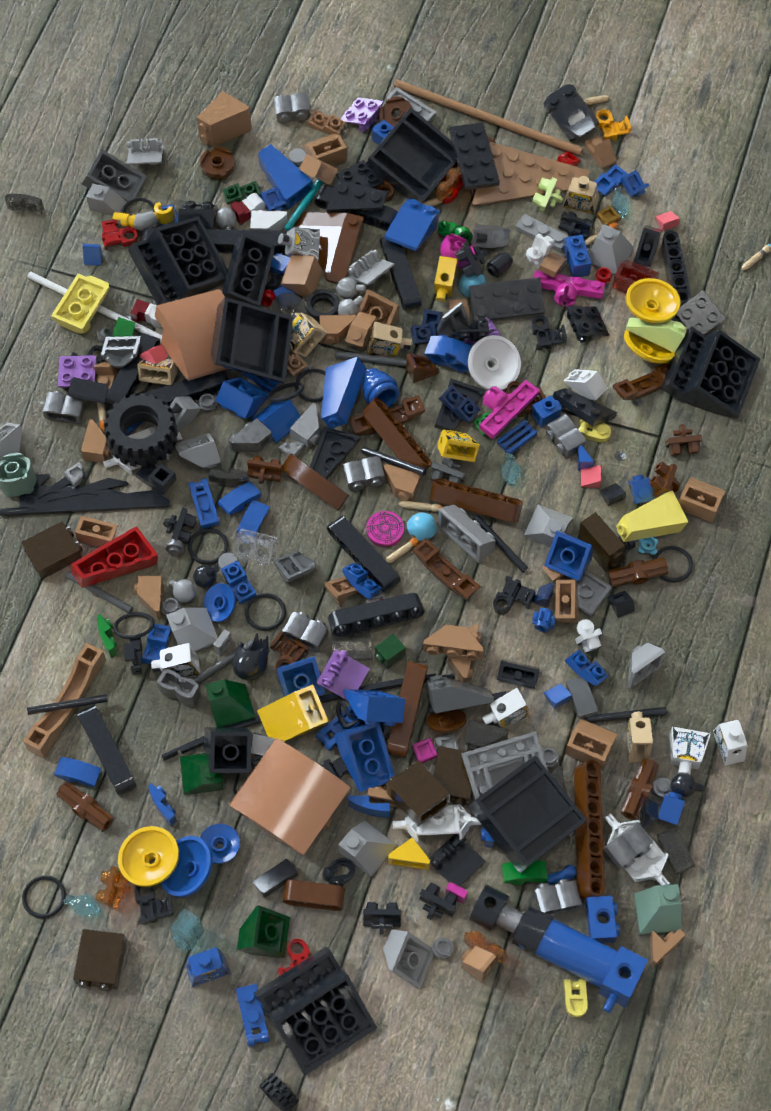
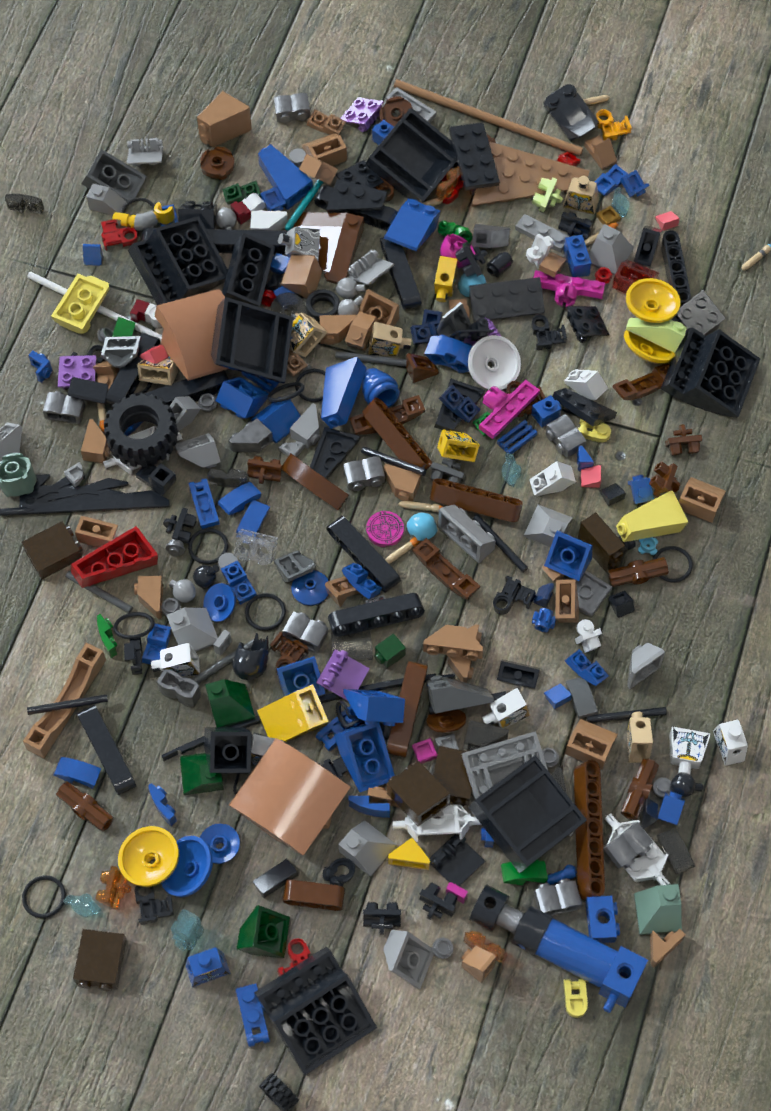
none -> blue bracket [28,351,53,383]
none -> blue dish [291,570,328,606]
none -> white slope [529,461,576,496]

